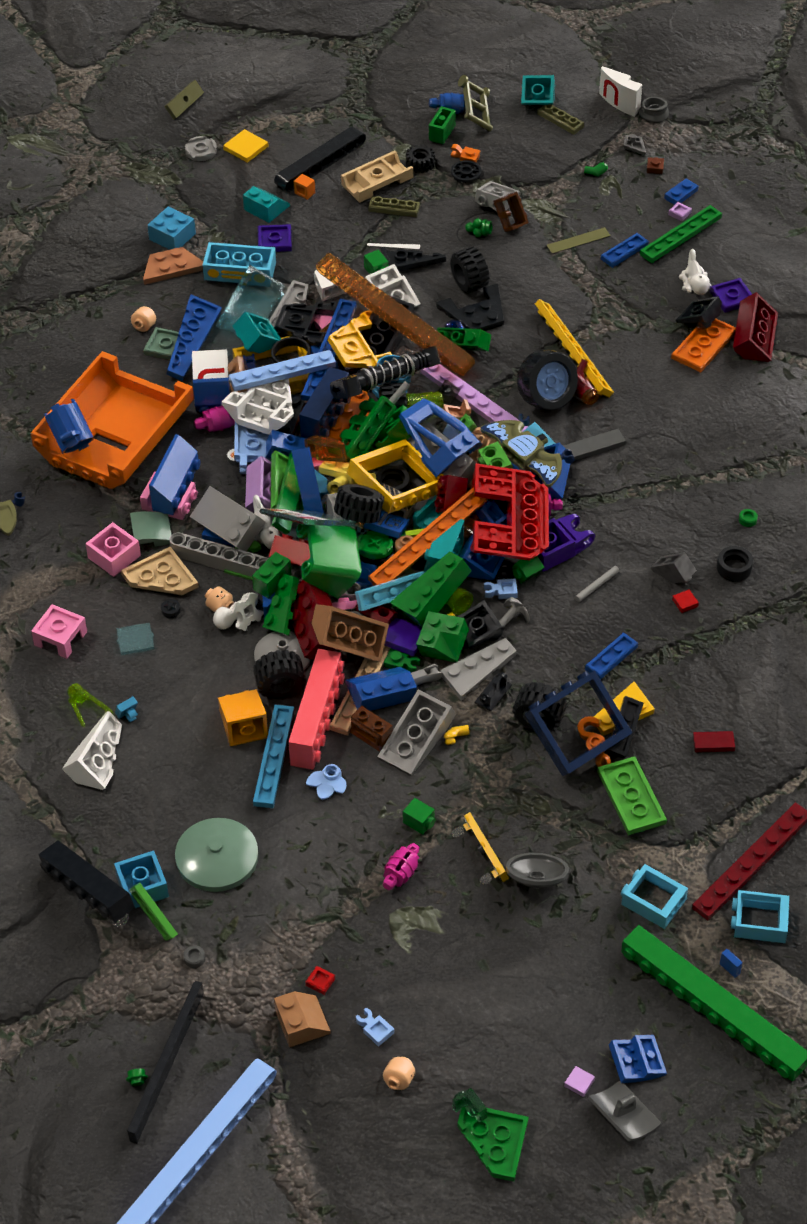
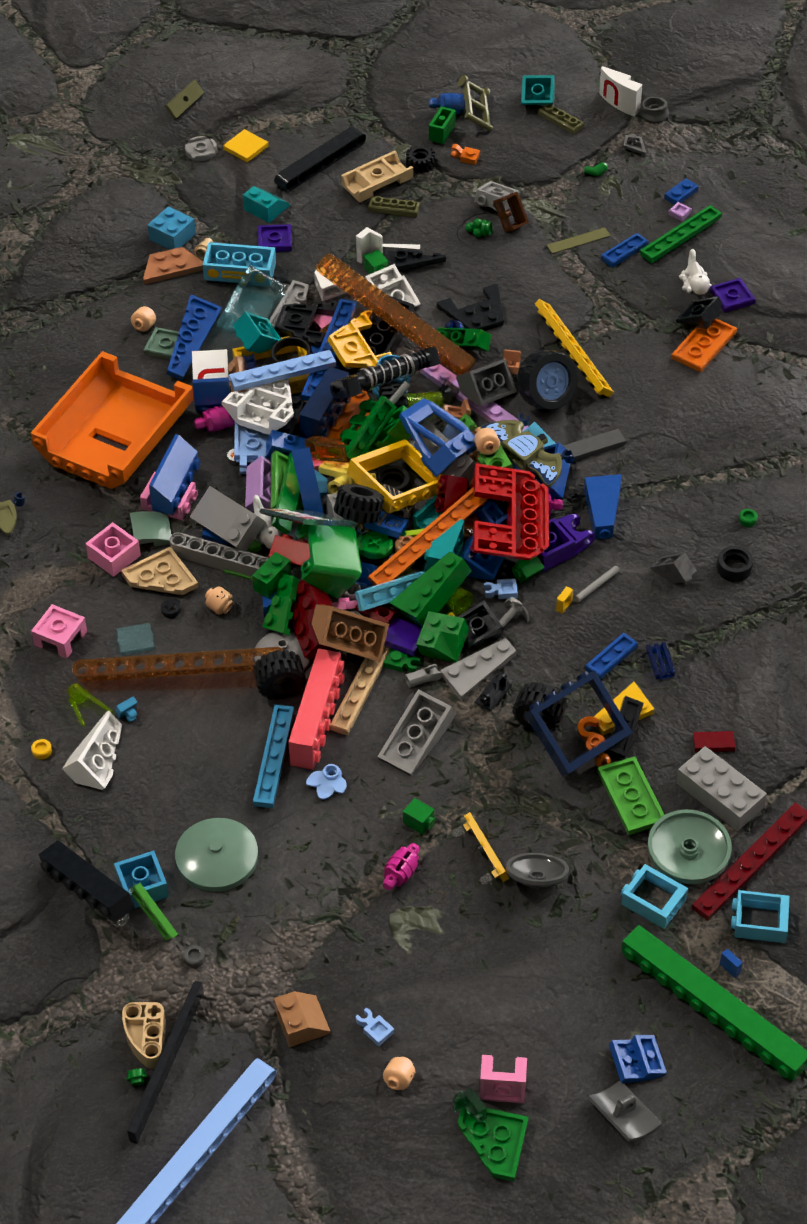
blue container [44,399,94,454] -> none
white animal [213,592,264,631] -> none
light orange slope [218,689,268,746] -> none
orange plate [294,174,315,200] -> none
red tile [306,966,335,995] -> none
blue slope [345,667,417,711] -> none
reddish brown window [350,706,393,752] -> none
yellow arm [444,725,469,745] -> none
black tyre [450,246,490,294] -> none
black wheel [451,160,481,183] -> none
lavender tile [564,1066,595,1097] -> none
piece [574,359,599,405] -> none
copper plate [647,157,664,174] -> none
red tile [672,589,699,613] -> none
dark red slope [733,292,778,362] -> none
none -> yellow tile [31,739,52,759]
none -> clear orange beam [72,647,283,682]
none -> tan beam [122,1002,166,1069]
none -> tan cone [194,238,213,260]
none -> white panel [356,227,383,264]
none -> dark grey slope [456,359,517,406]
none -> light nougat head [474,428,500,455]
none -> bright pink panel [480,1055,527,1103]
none -> nougat bracket [503,349,521,376]
none -> yellow tile [556,586,573,614]
none -> blue slope [584,474,622,539]
none -> clear blue tile [646,642,675,679]
none -> sand green dish [647,809,732,884]
none -> light grey brick [676,746,767,831]

